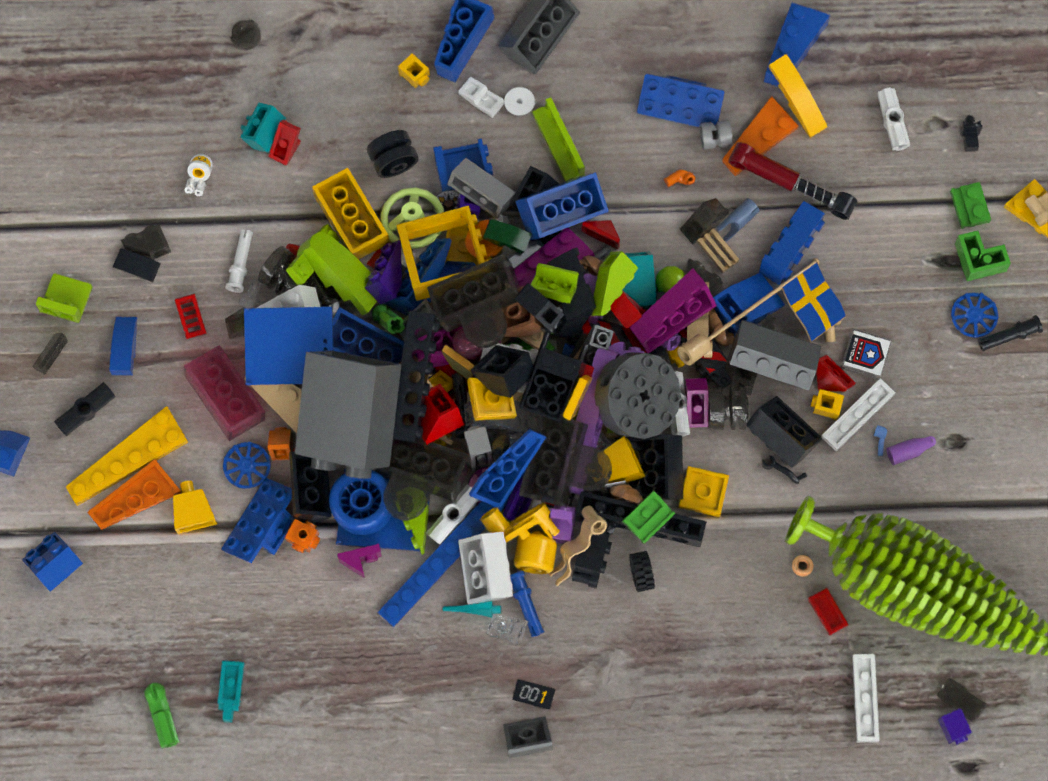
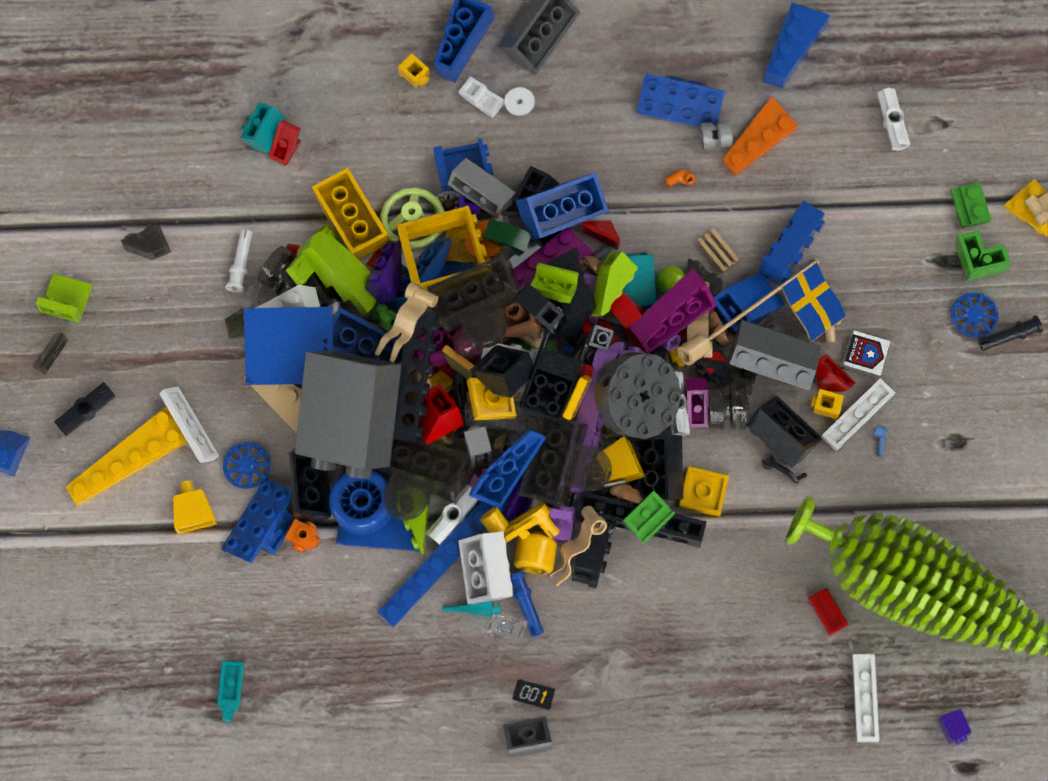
blue slope [22,532,83,592] -> none
orange wing [87,459,182,530] -> none
blue slope [109,317,137,376] -> none
black slope [113,248,161,282] -> none
bright green piece [144,683,180,748] -> none
red slope [175,293,207,340] -> none
white piece [184,154,213,196] -> none
clear pink brick [184,345,265,441] -> none
clear smoke hair [230,19,261,50] -> none
orange slope [268,427,293,461] -> none
magenta slope [337,544,382,578] -> none
black wheel [366,130,419,178] -> none
lime fence [532,97,585,182] -> none
black tyre [629,551,655,592] -> none
clear smoke slope [680,198,729,244] -> none
sand blue piece [716,198,760,241] -> none
piece [728,142,858,220] -> none
yellow slope [768,54,828,138] -> none
light nougat plate [792,555,814,577] -> none
medium lavender piece [886,436,936,465] -> none
clear smoke slope [937,677,987,723] -> none
black piece [960,115,982,152] -> none
none -> white plate [159,387,219,463]
none -> tan flag [375,282,438,363]

